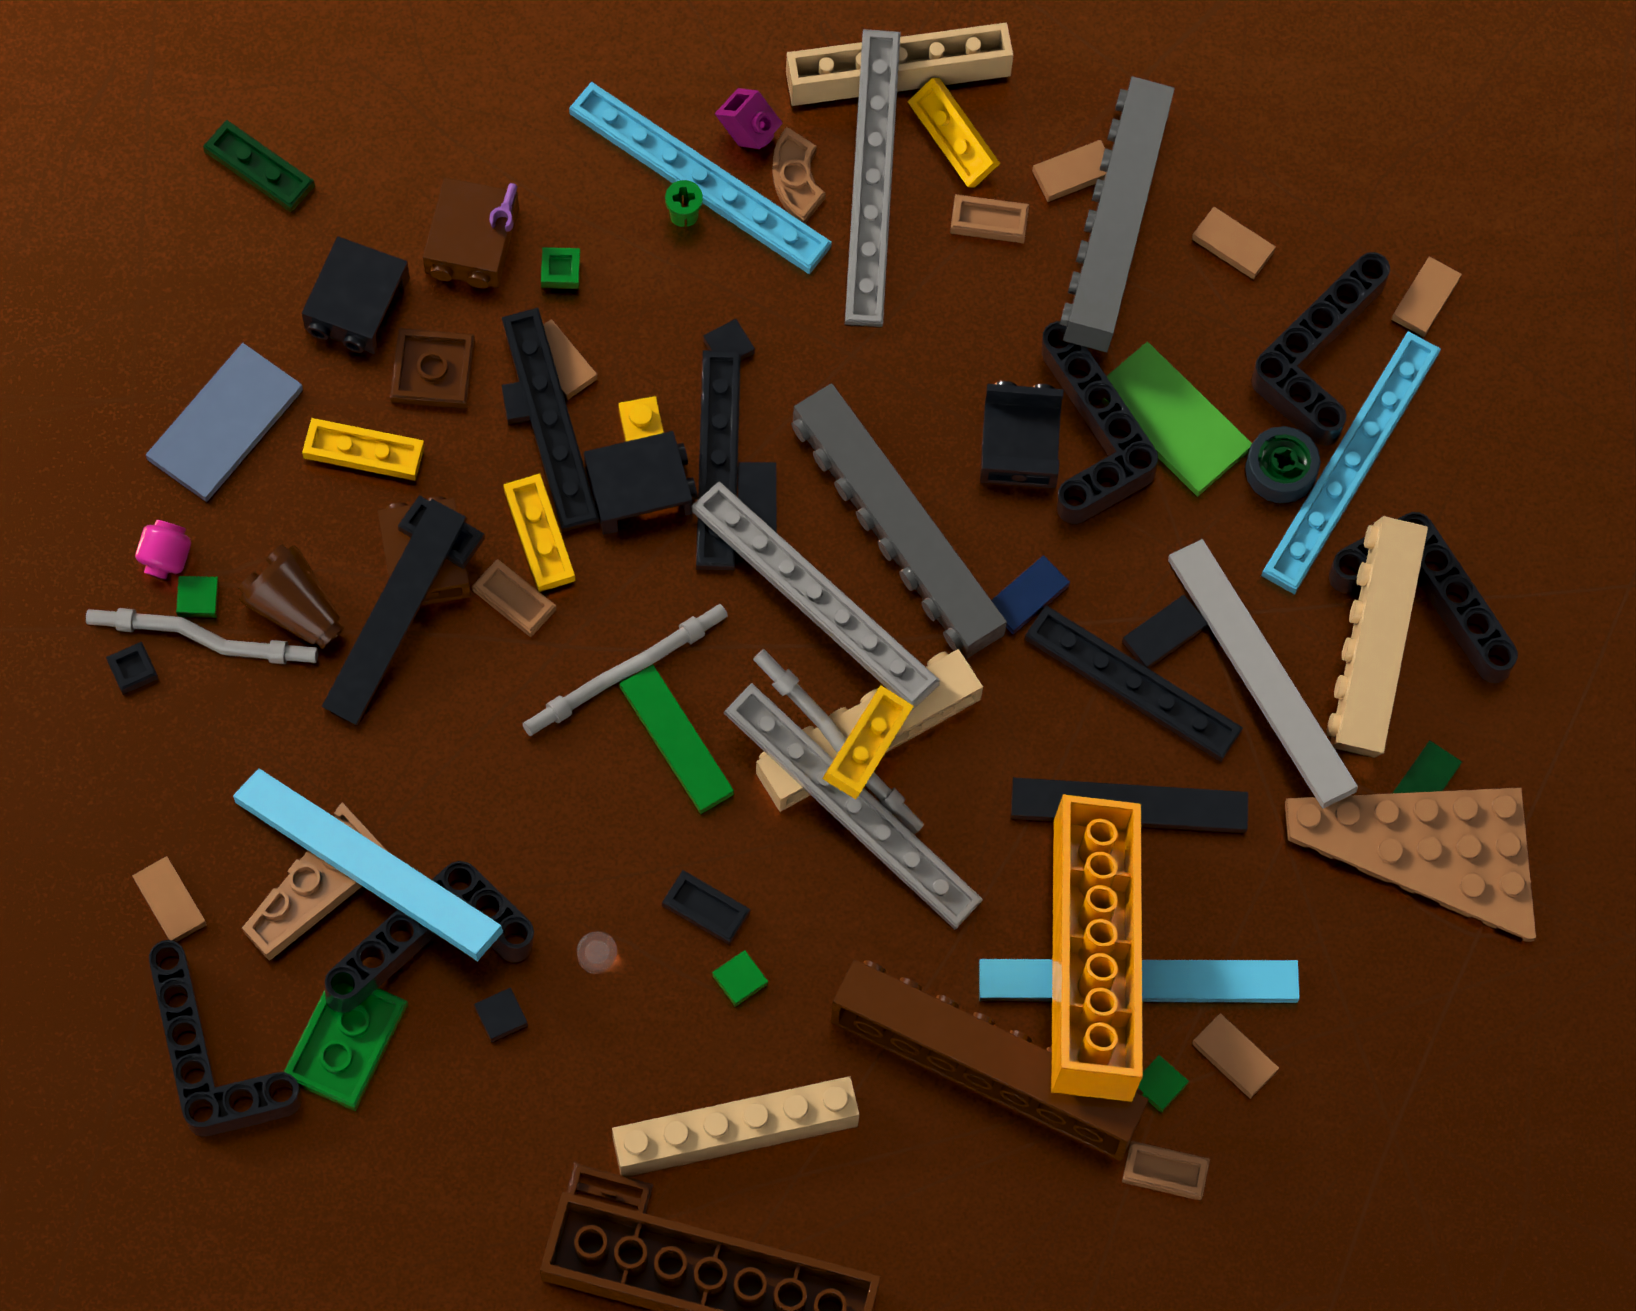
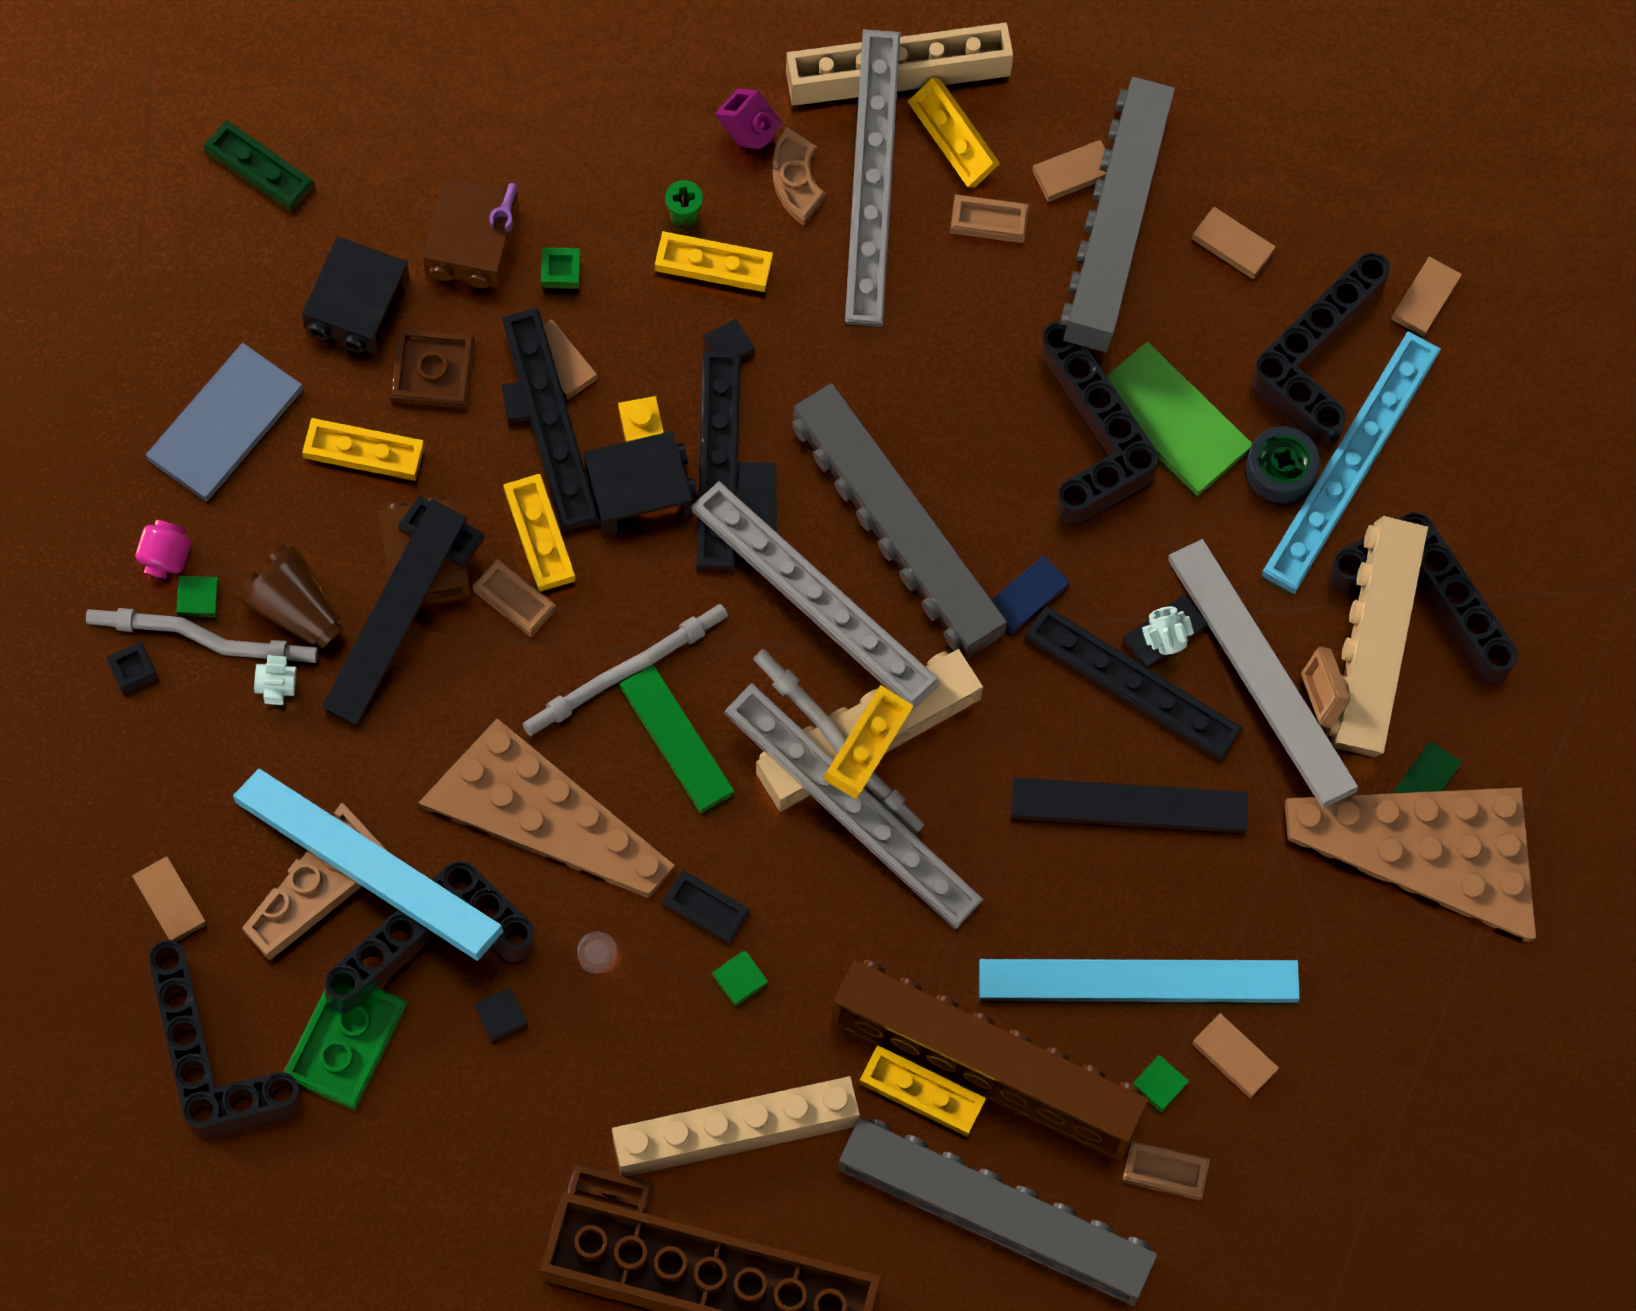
medium azure tile [569,82,832,275] -> none
black panel [980,381,1064,489] -> none
light orange brick [1051,794,1143,1102] -> none
none -> light aqua gear [254,655,297,705]
none -> medium nougat wing [418,719,675,898]
none -> yellow plate [655,231,773,292]
none -> dark grey brick [838,1118,1157,1306]
none -> yellow plate [859,1045,986,1137]
none -> light aqua gear [1142,606,1194,655]
none -> medium nougat tile [1301,646,1351,728]

